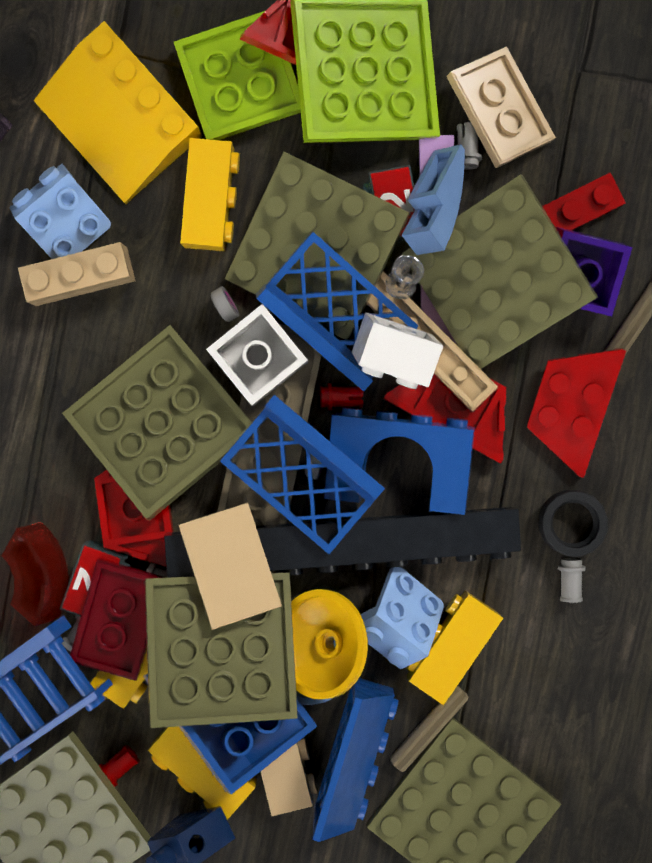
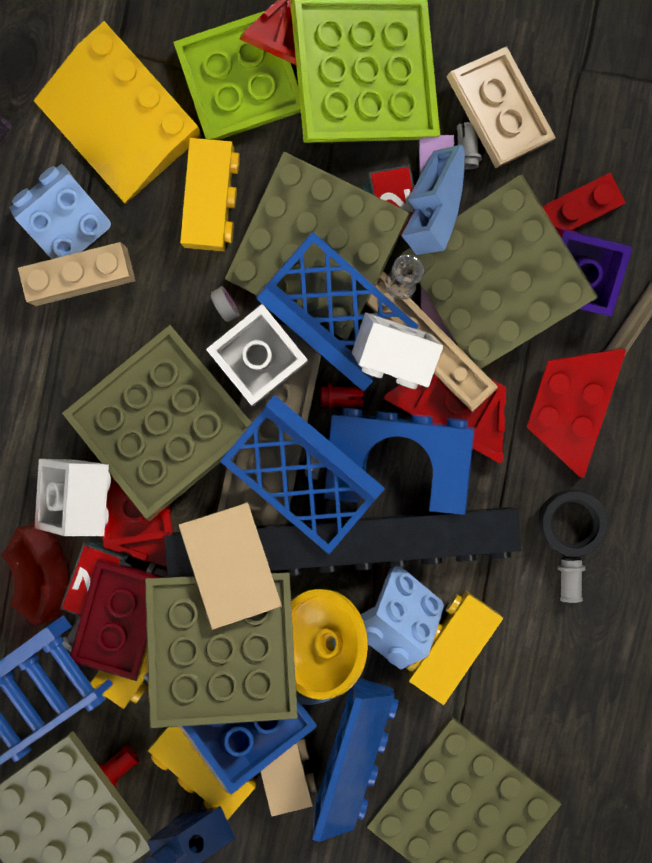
dark tan axle [390,686,469,772] -> none
none -> white brick [35,459,111,536]

